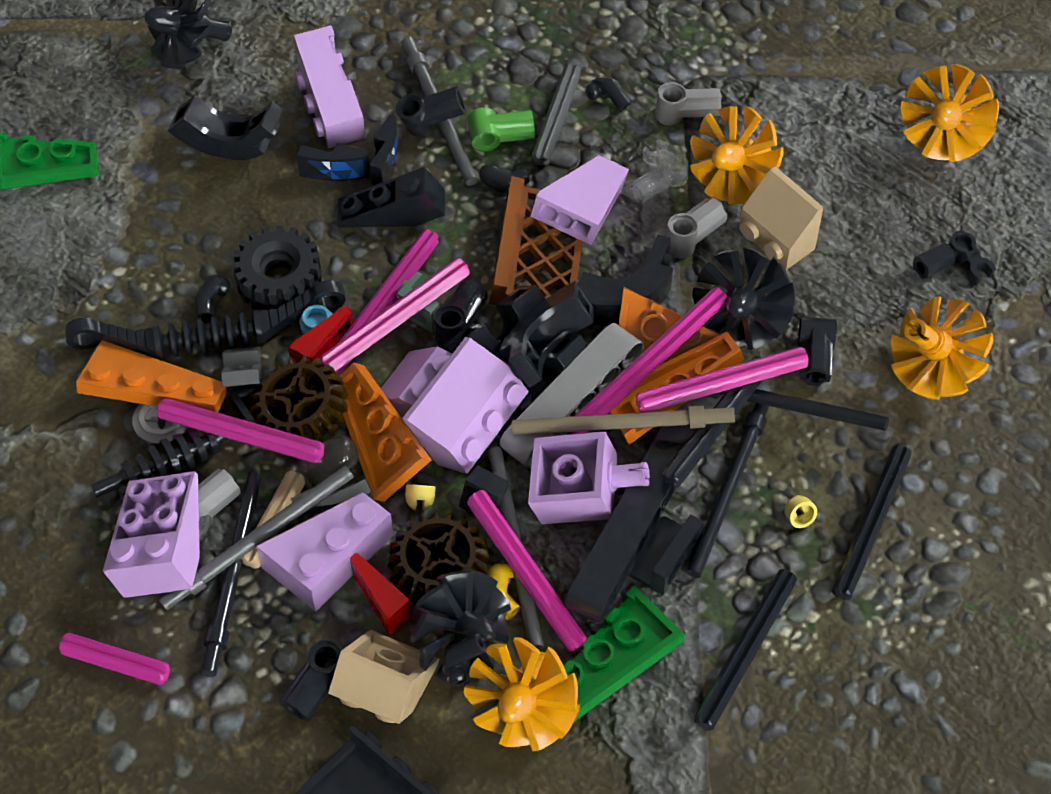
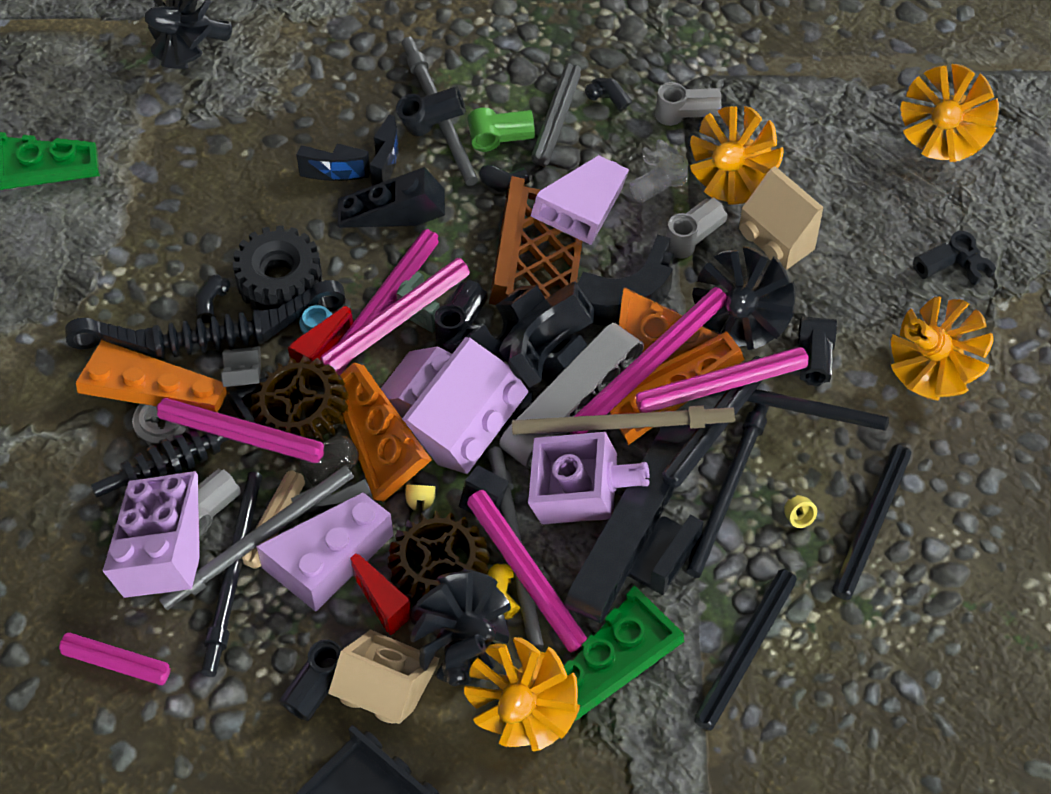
black arch [167,95,283,160] -> none
lavender wedge [294,25,365,149] -> none

